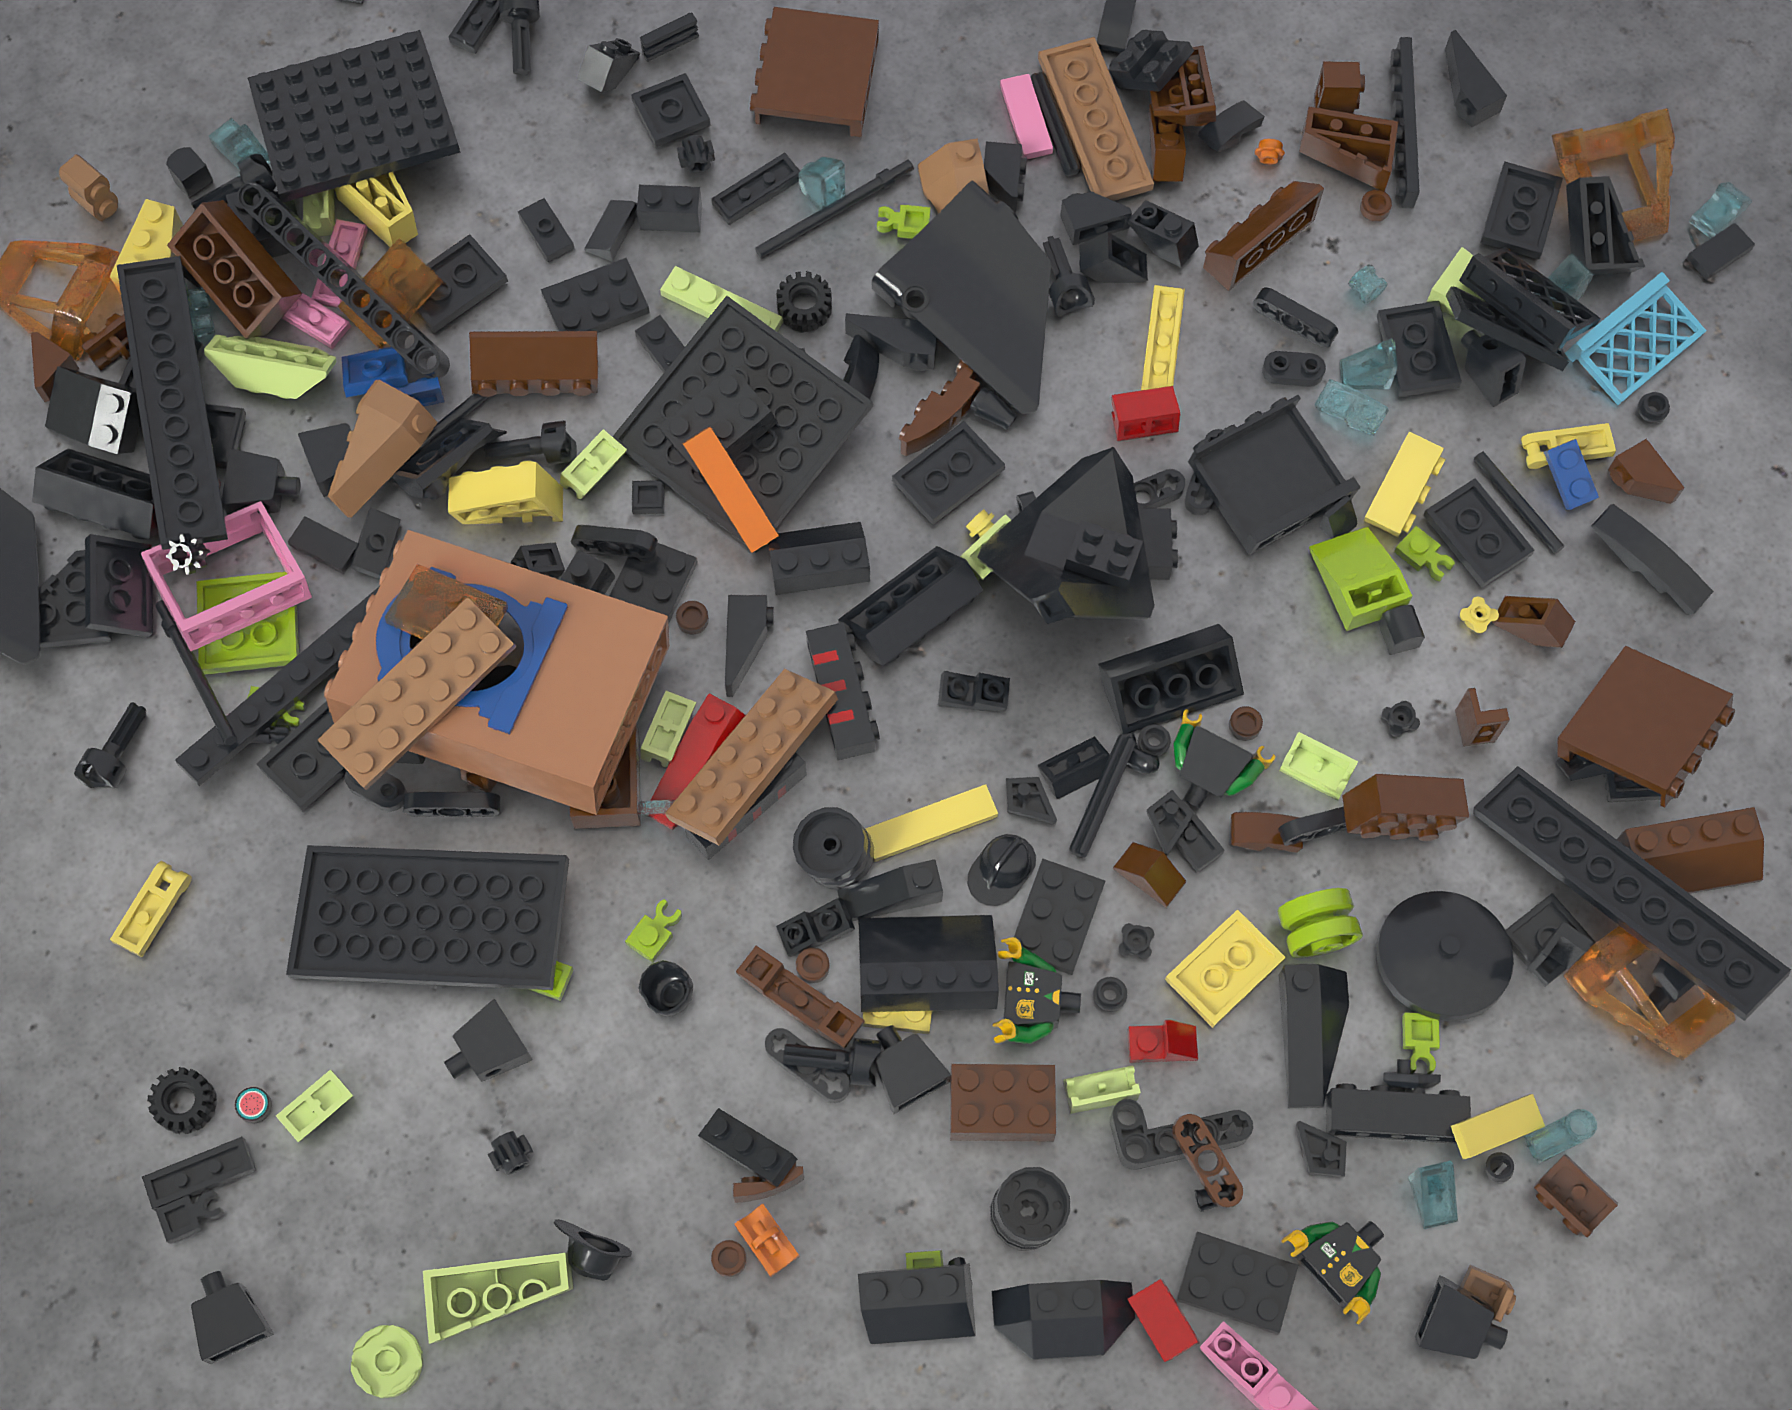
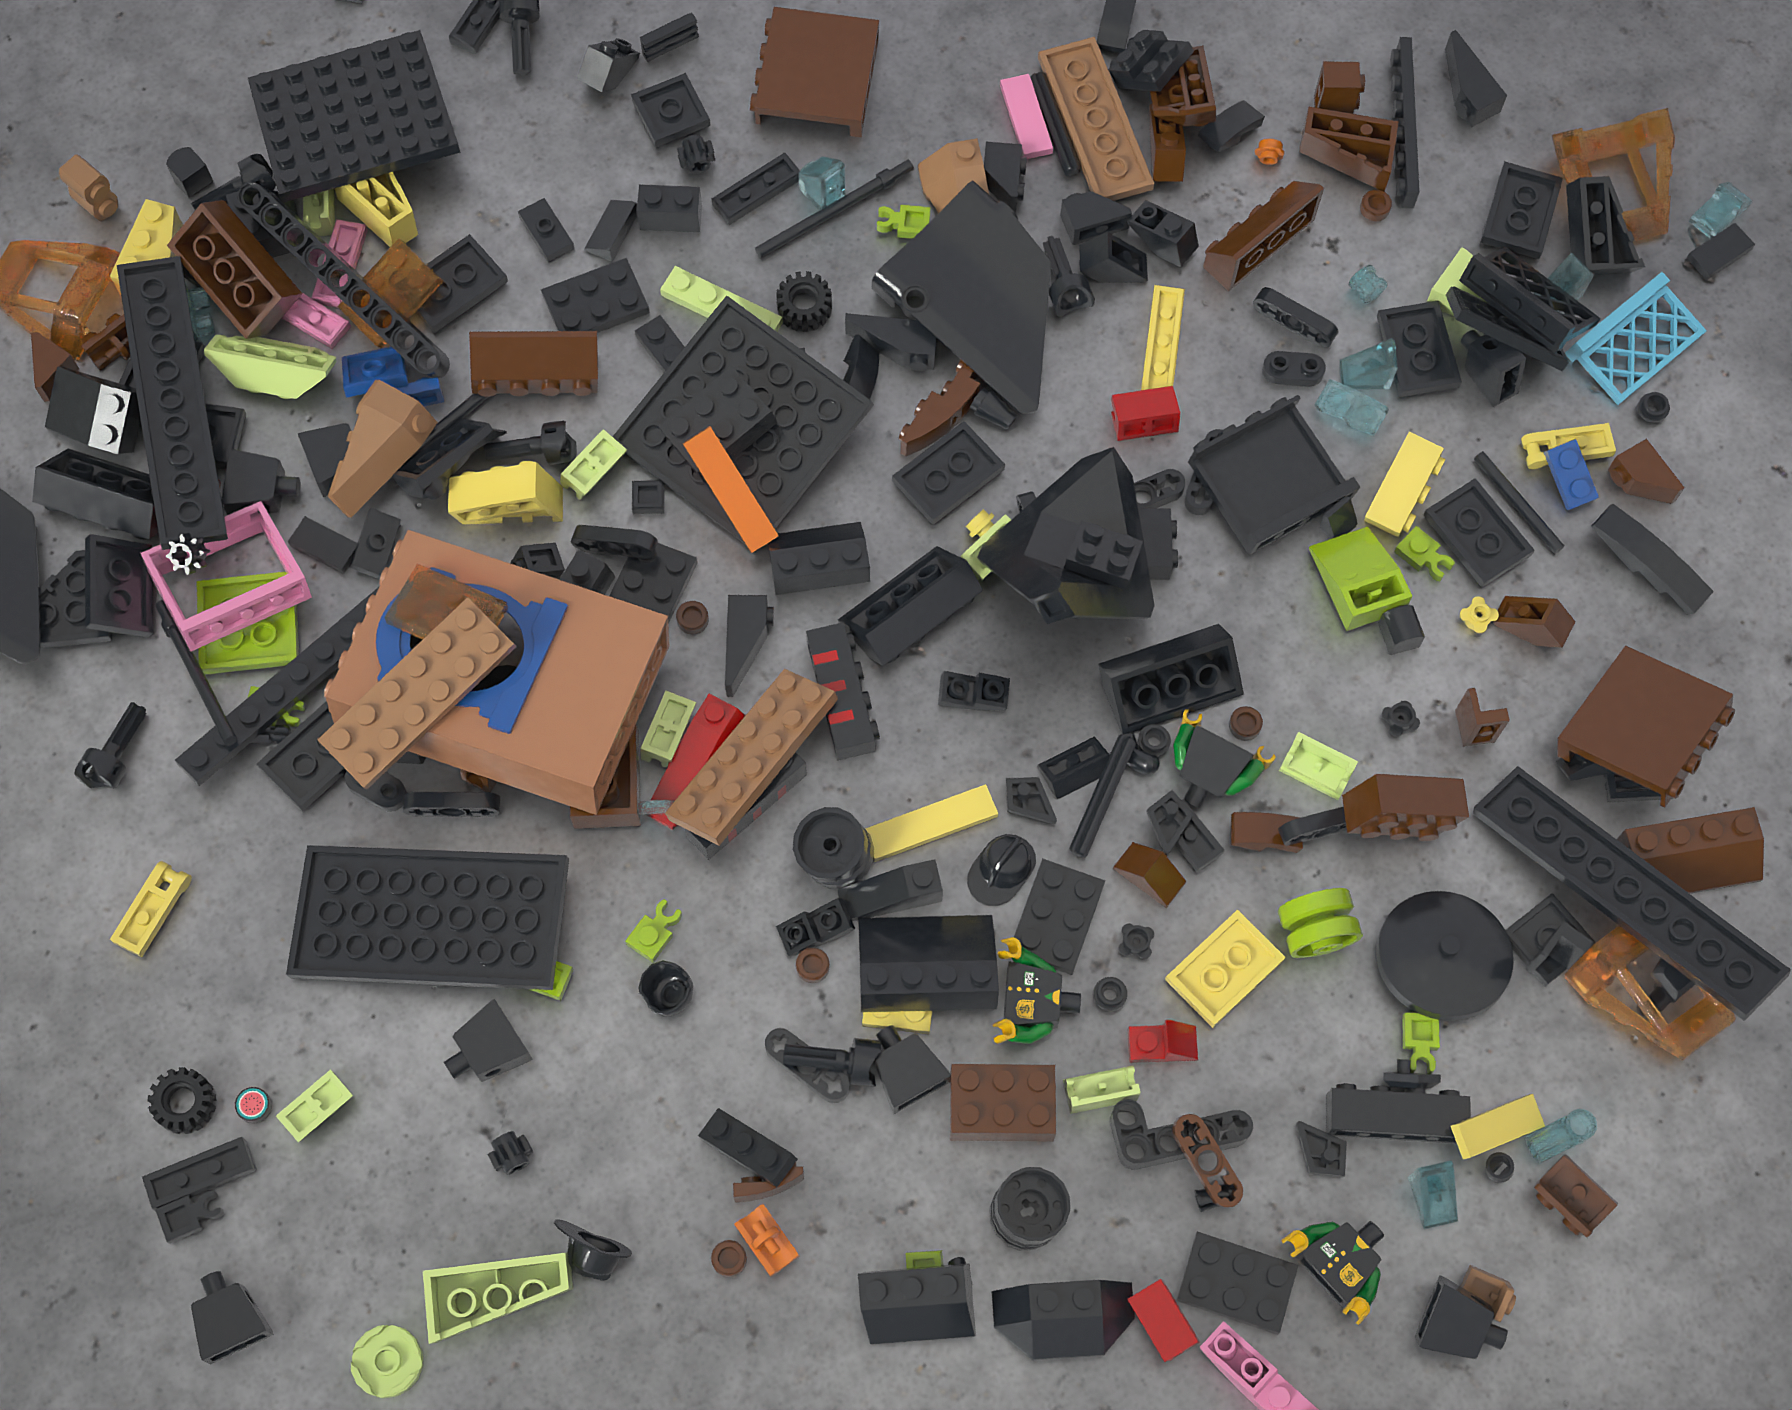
clear light blue slope [209,118,270,170] -> none
reddish brown slope [736,945,865,1049] -> none
black wedge [1279,964,1349,1108] -> none

